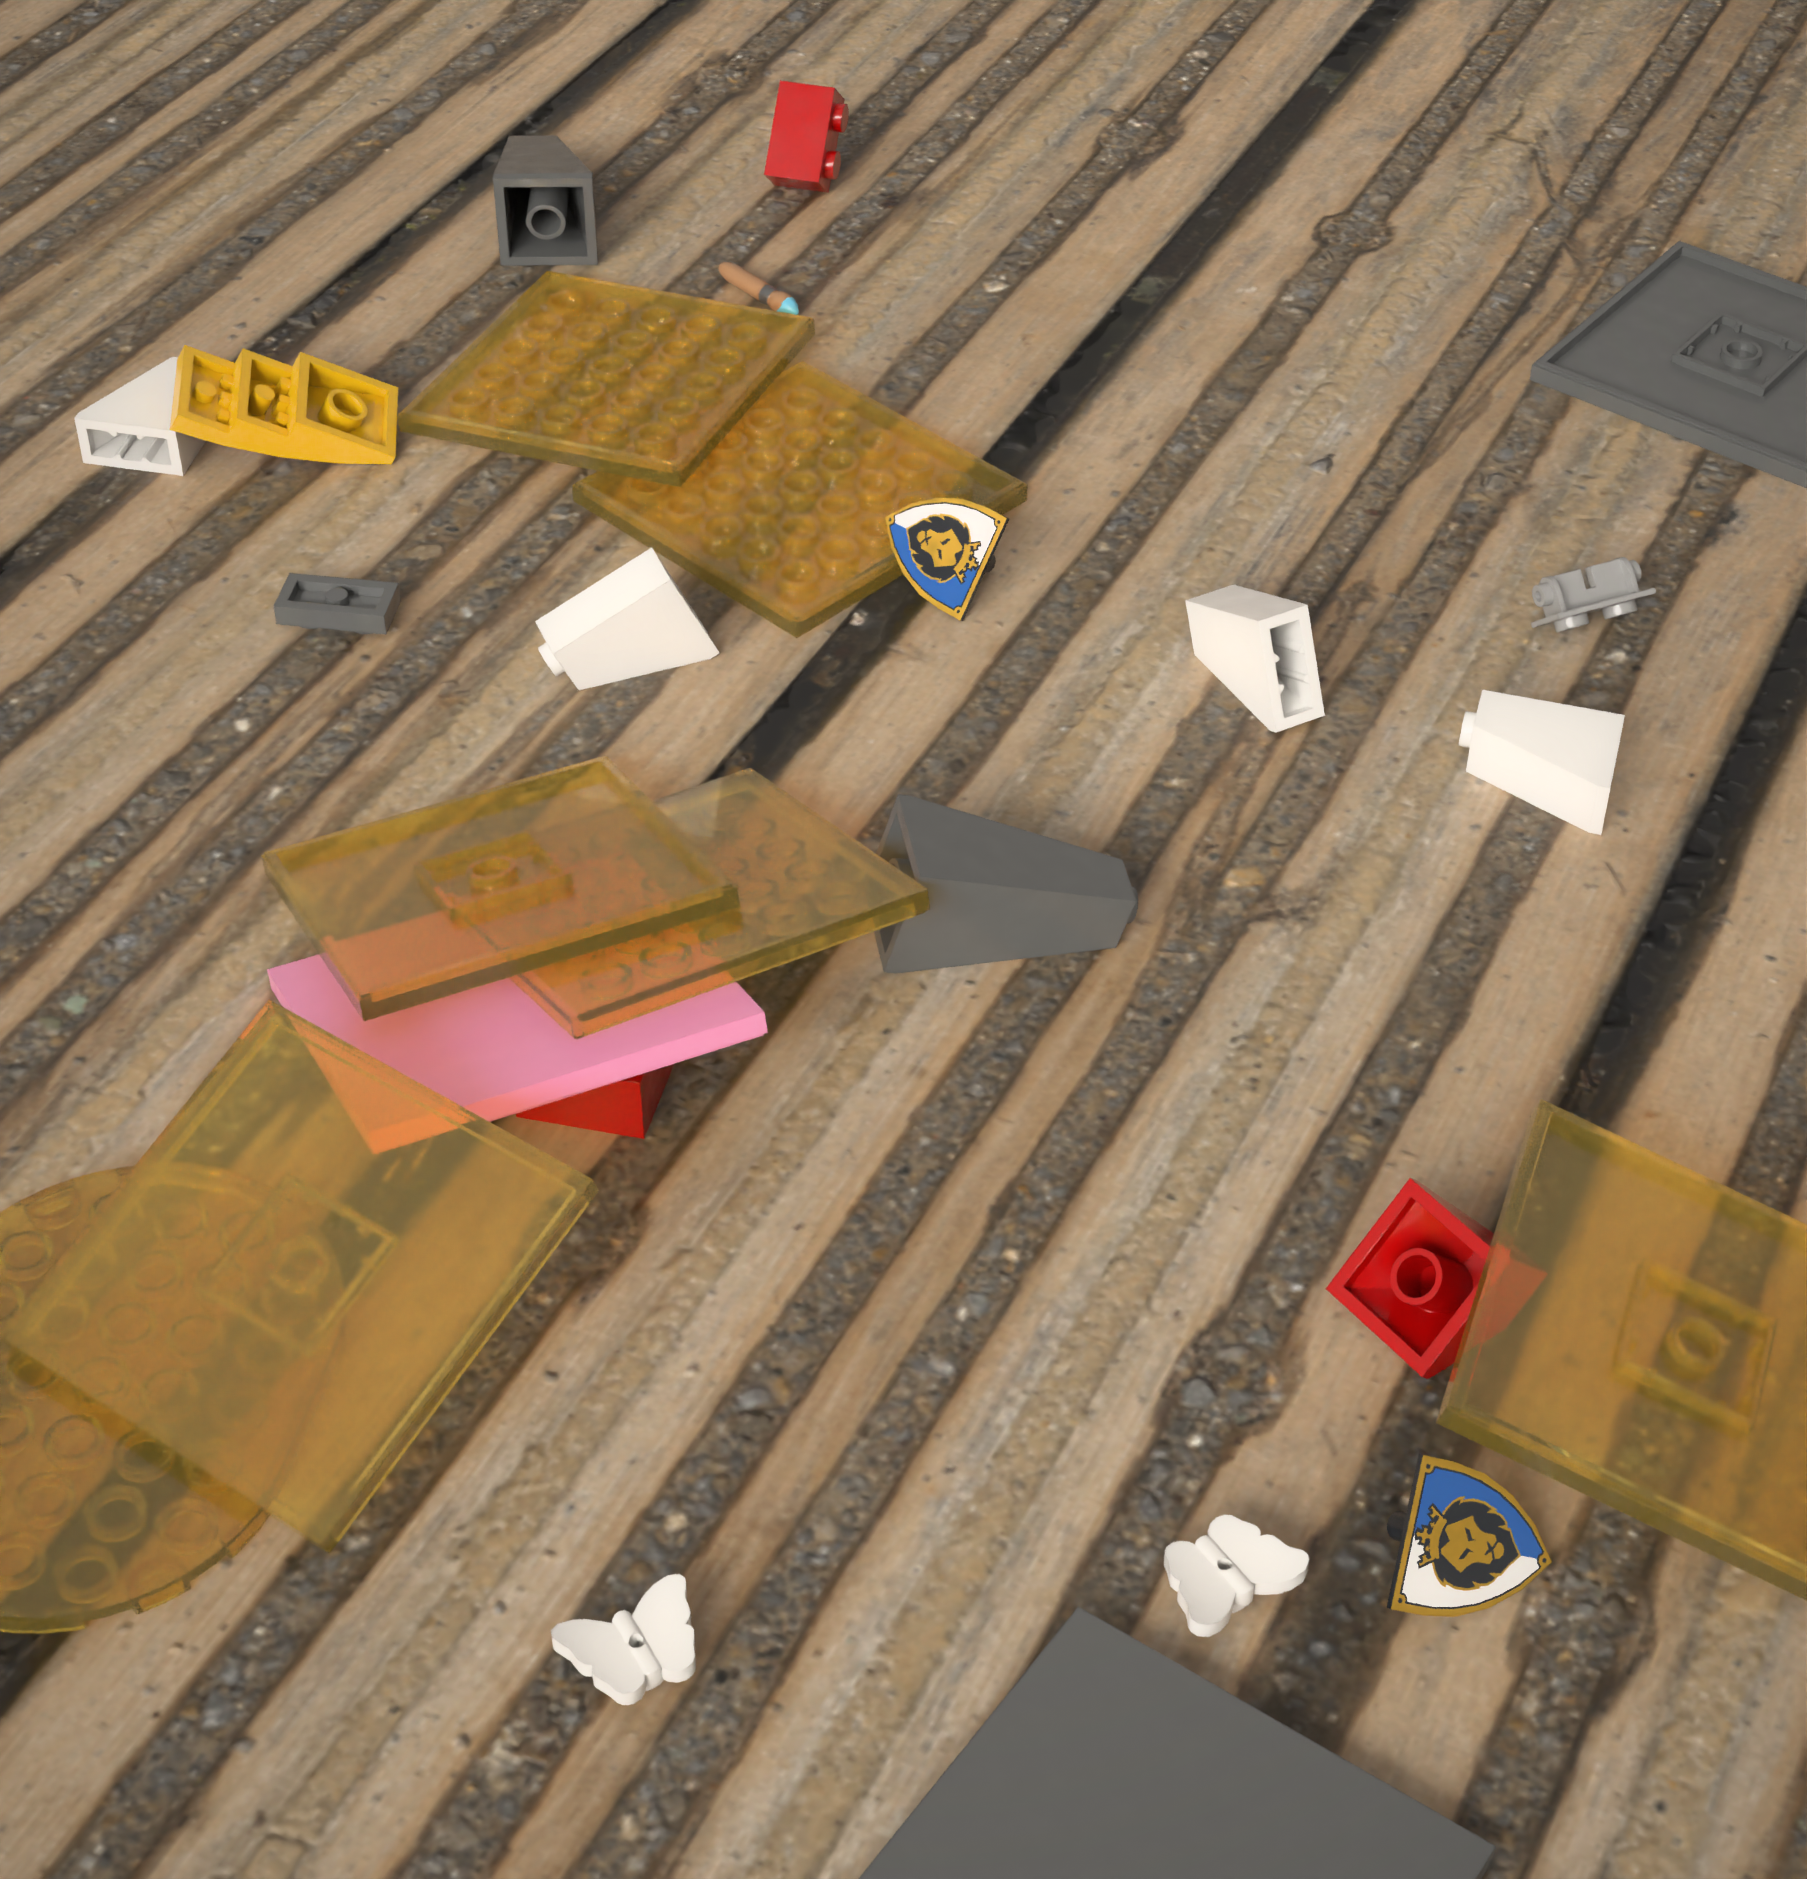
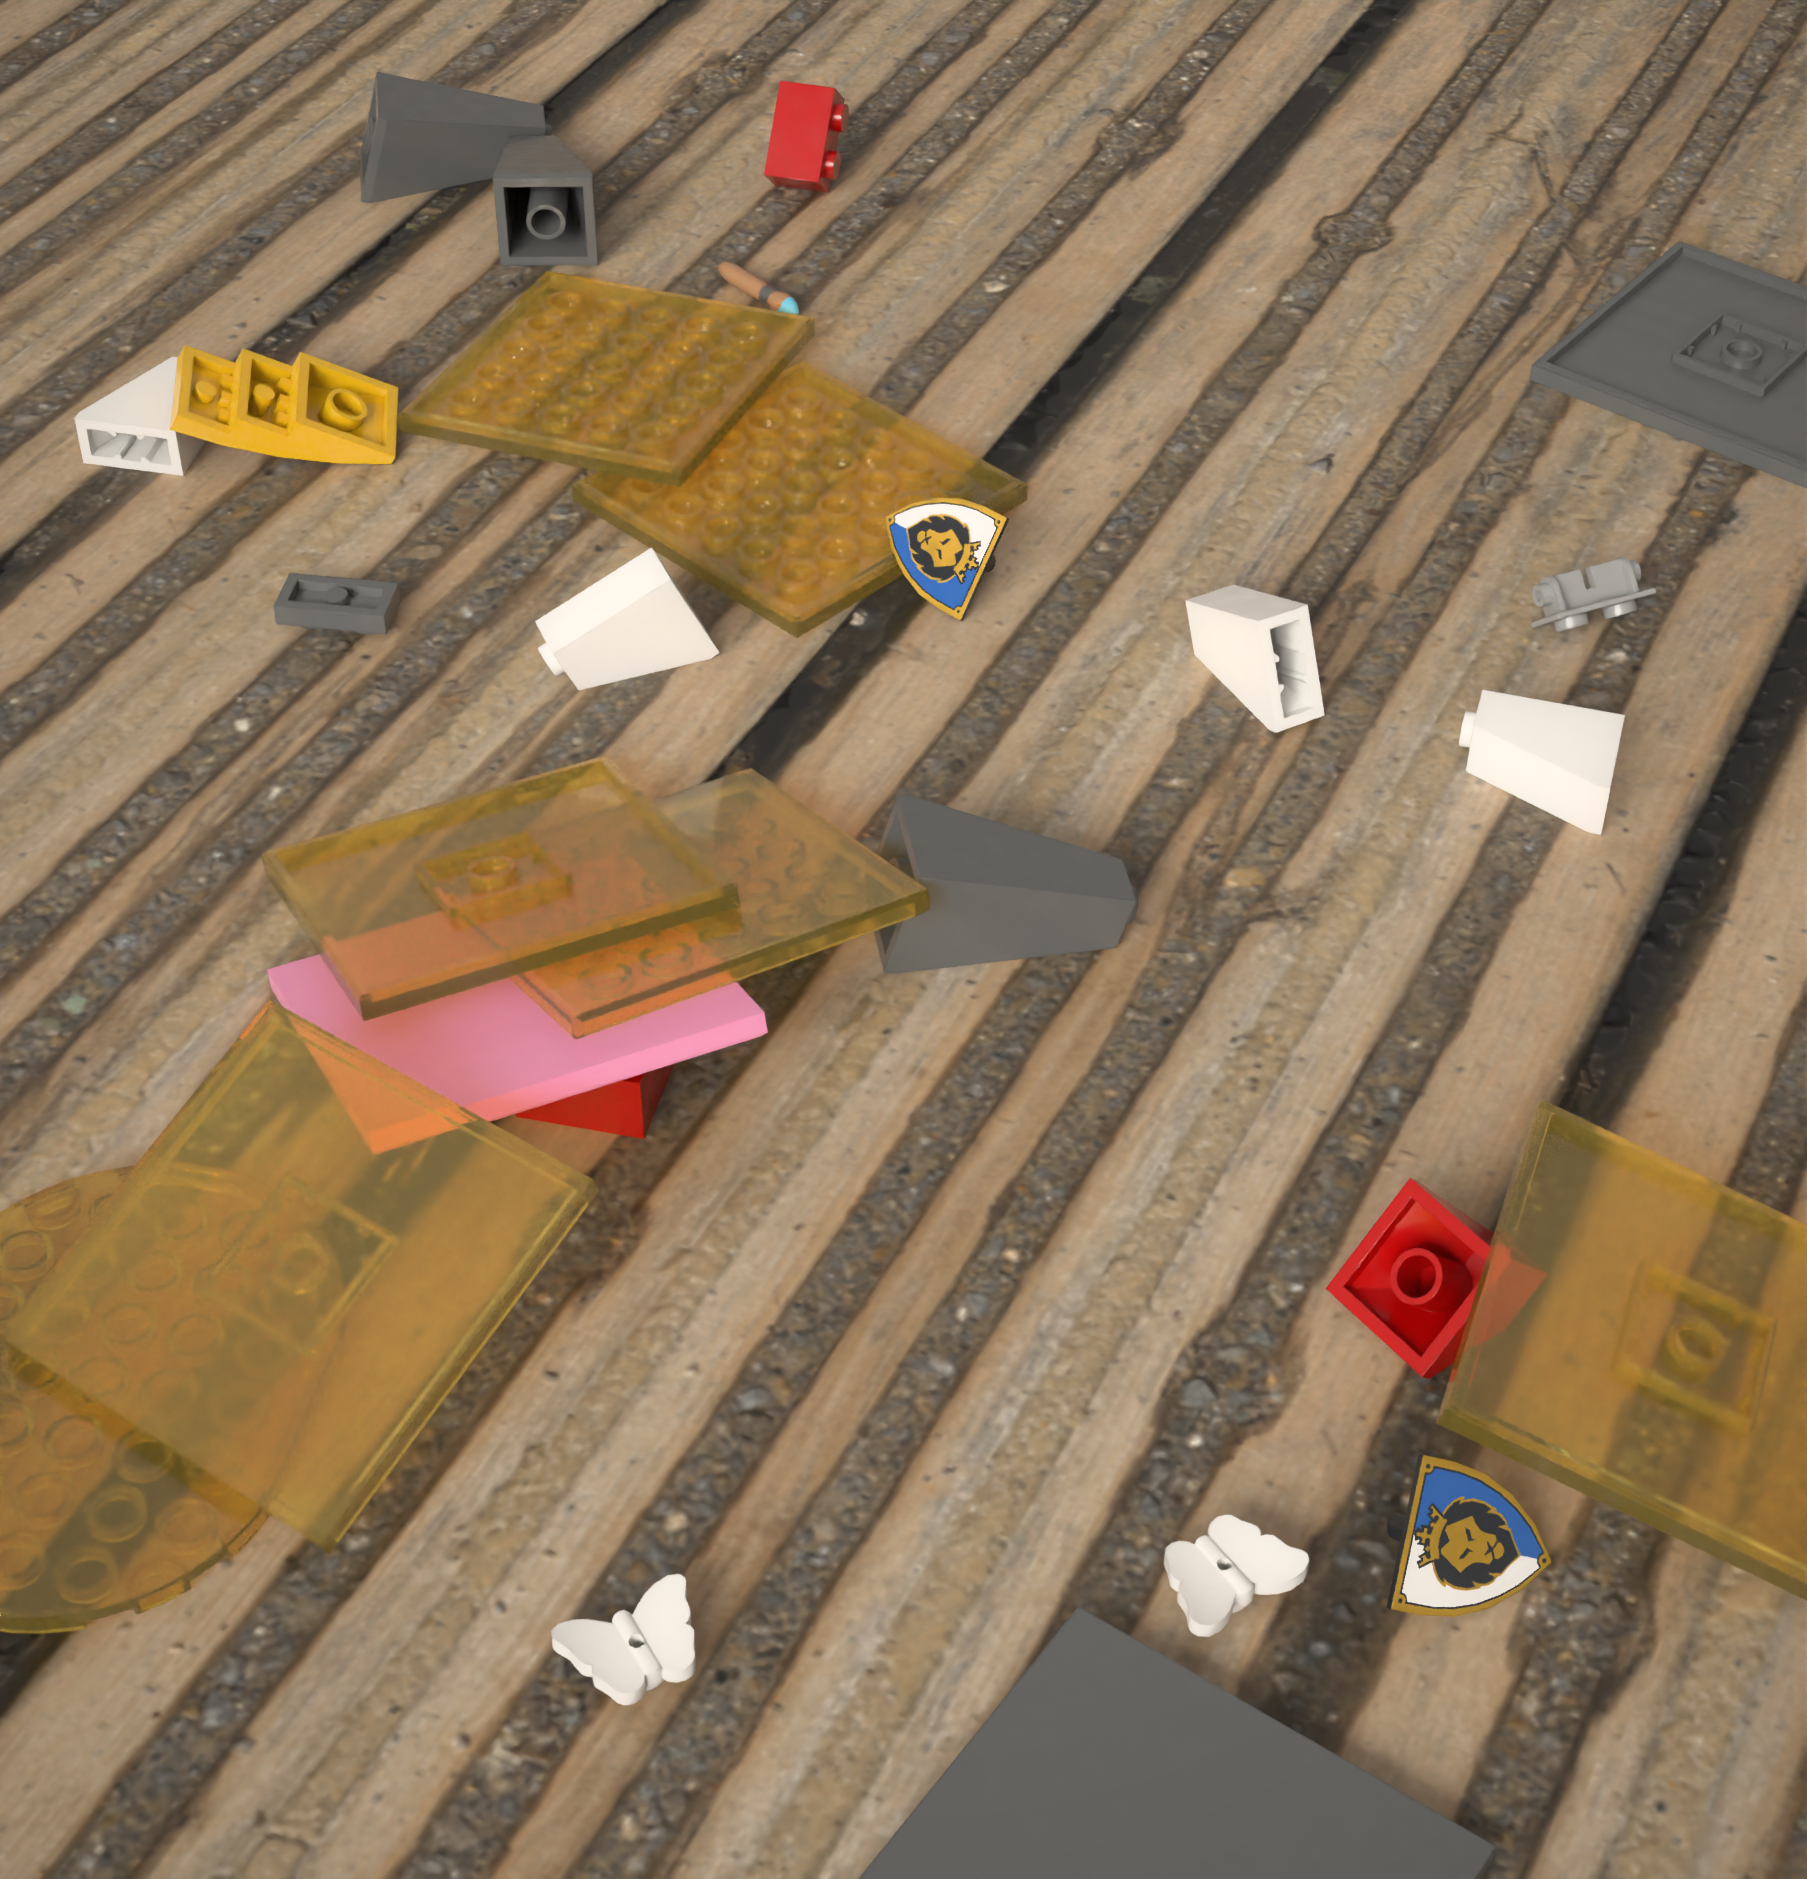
none -> dark grey slope [360,72,552,203]

